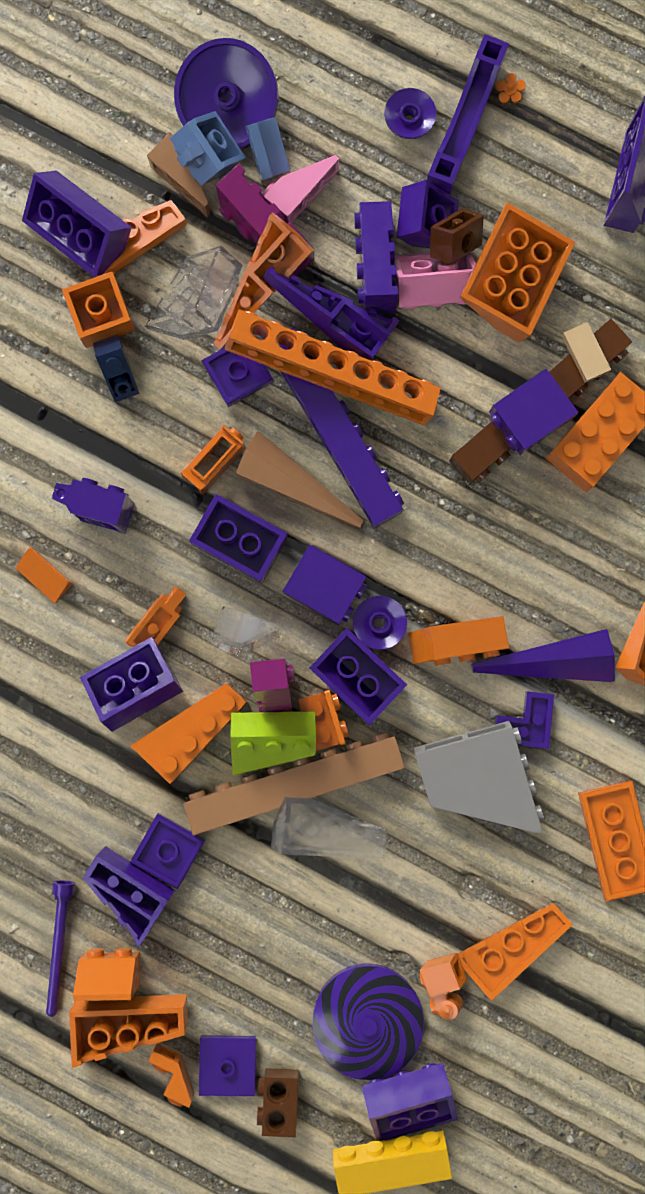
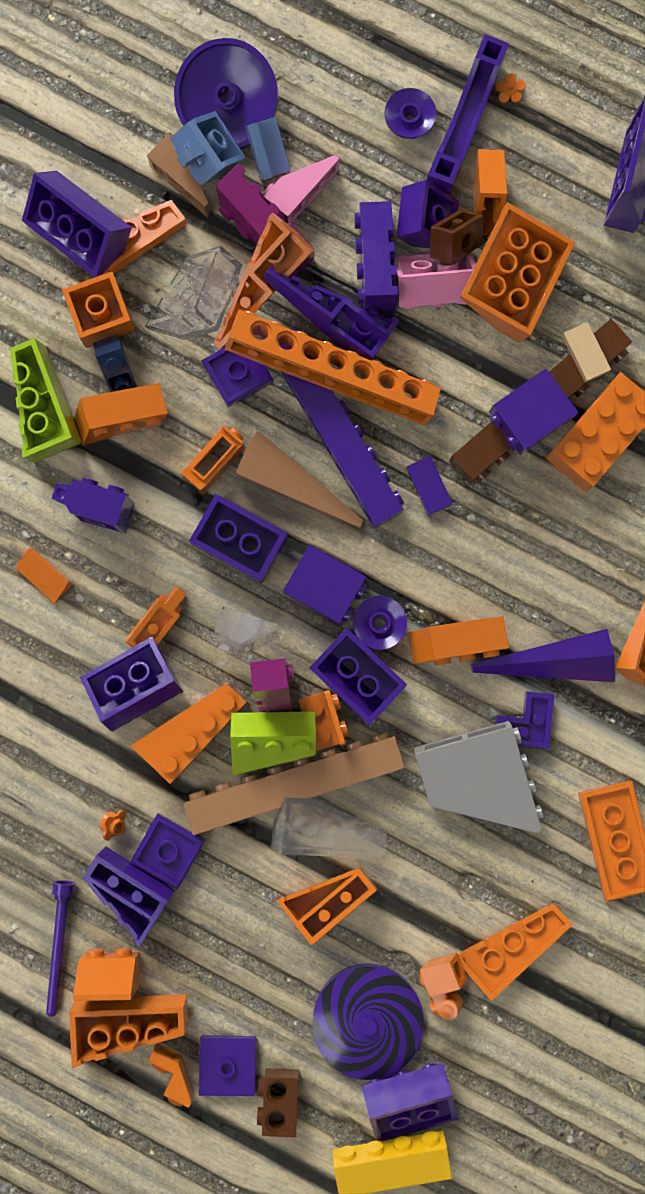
none -> lime wedge [10,338,82,463]
none -> orange wedge [75,383,168,446]
none -> orange plate [100,810,126,841]
none -> orange wedge [276,868,378,946]
none -> dark purple tile [406,456,453,516]
none -> orange slope [473,149,507,235]

